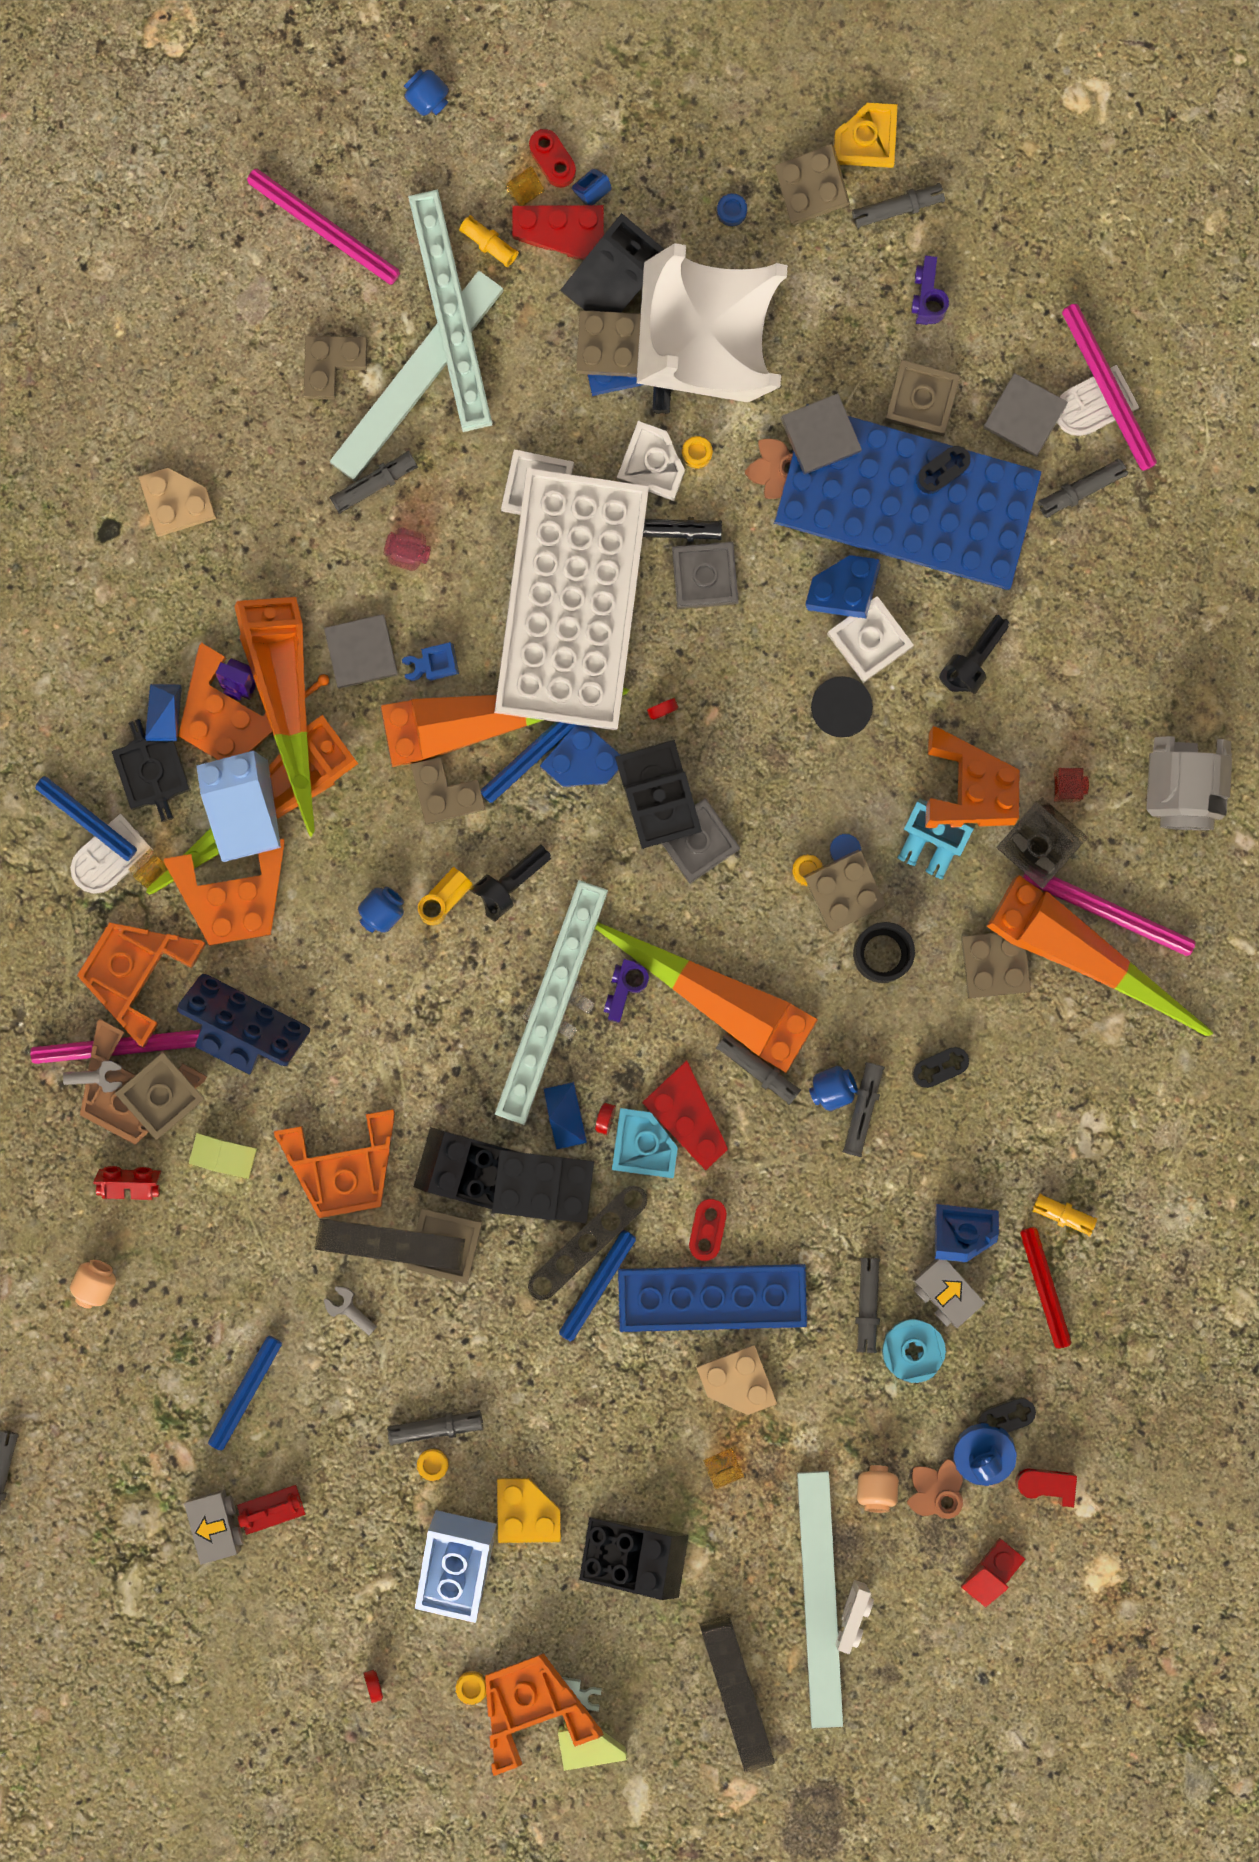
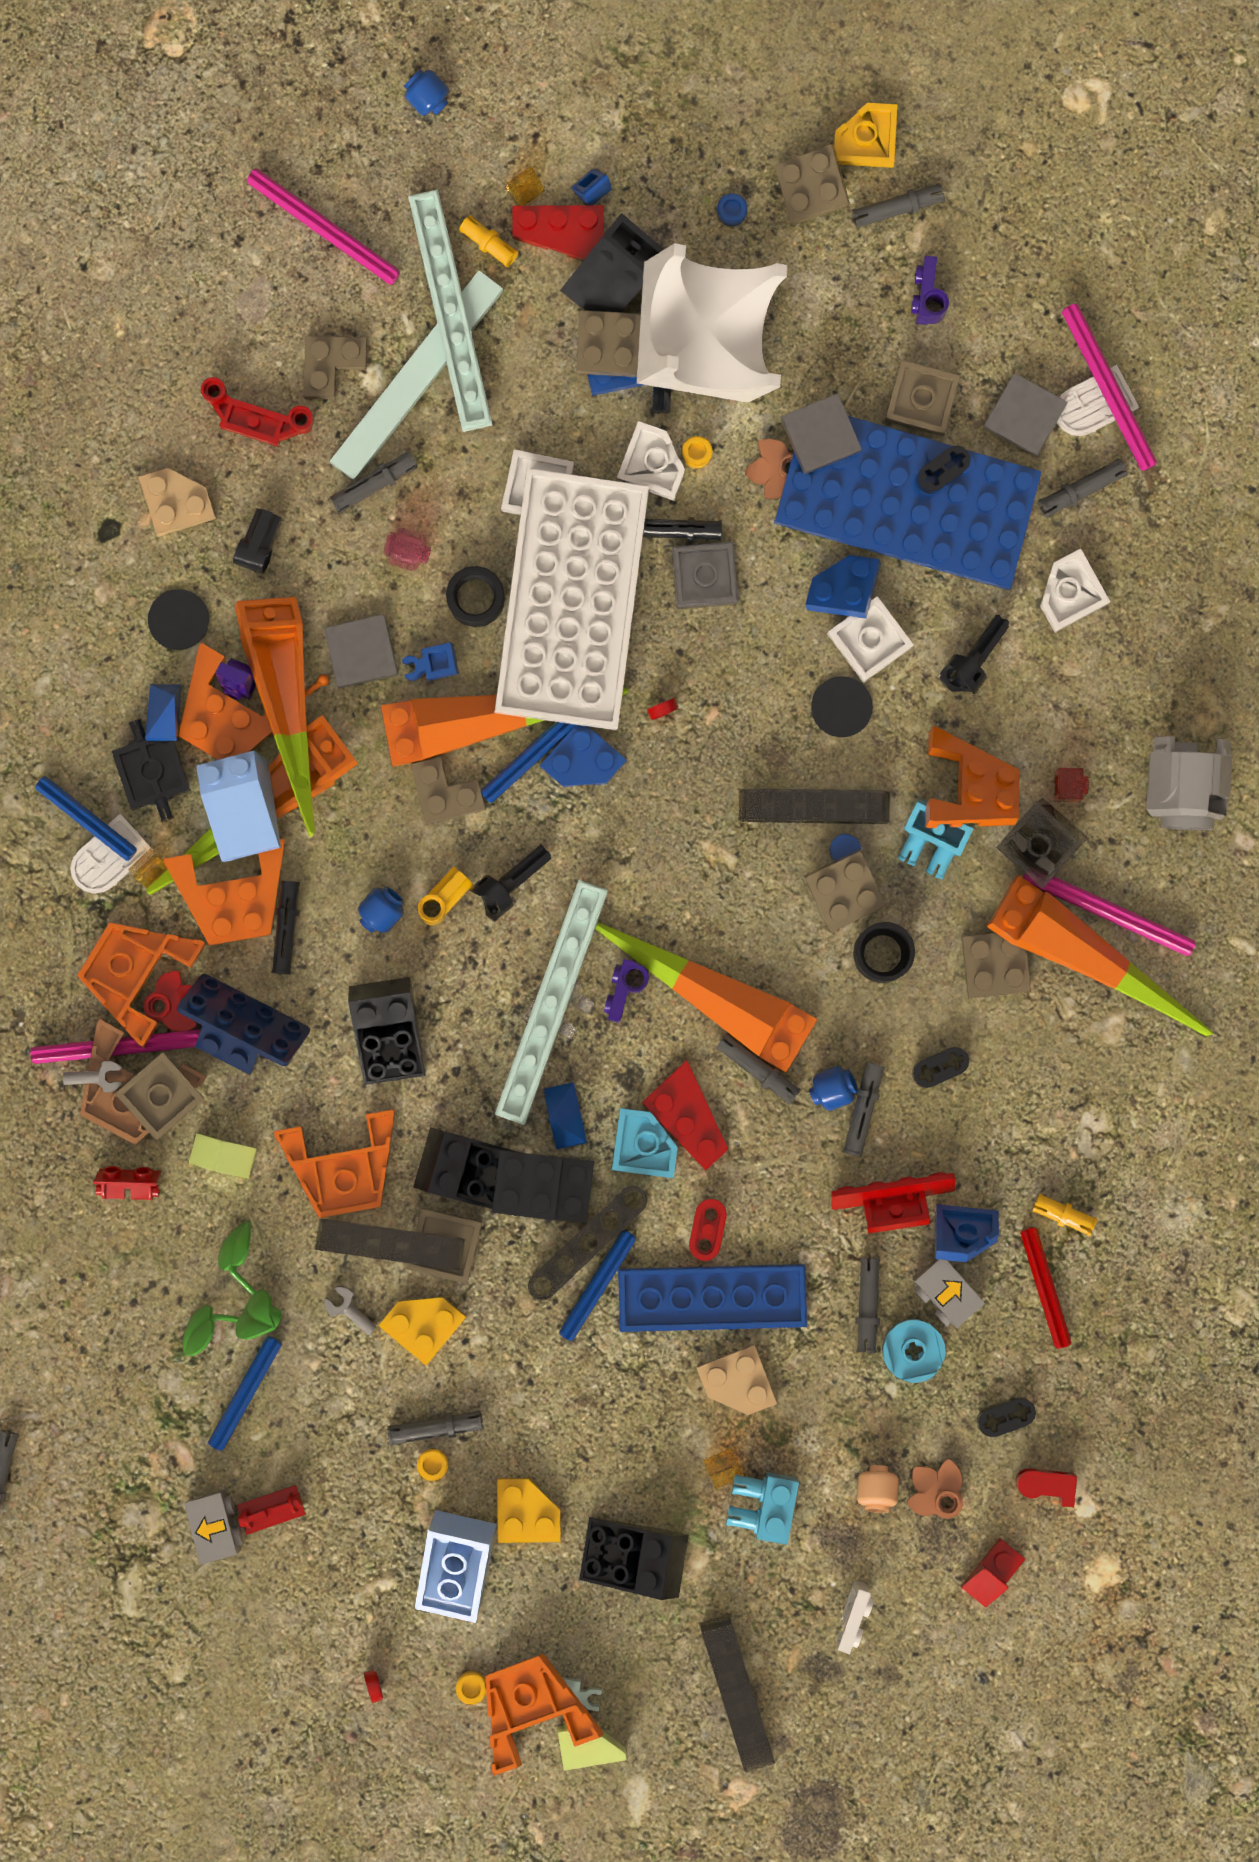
light nougat head [70,1260,116,1308] -> none
red plate [529,129,576,188] -> none
red tile [595,1102,616,1135] -> none
black bracket [615,739,702,849] -> none
flat silver tile [661,798,741,884] -> none
yellow tile [792,854,823,886] -> none
light aqua tile [797,1471,843,1728] -> none
blue tile [953,1423,1017,1486] -> none
none -> red plate [143,971,197,1032]
none -> black piece [148,589,209,650]
none -> bright green plant [183,1221,282,1357]
none -> red plate [201,377,314,447]
none -> black piece [233,508,282,574]
none -> black pin [271,880,300,975]
none -> black slope [348,977,426,1085]
none -> yellow plate [378,1297,467,1366]
none -> black tyre [446,566,505,627]
none -> medium azure brick [726,1472,799,1545]
none -> clear smoke beam [738,789,890,824]
none -> red bracket [831,1172,956,1234]
none -> white plate [1040,548,1110,632]

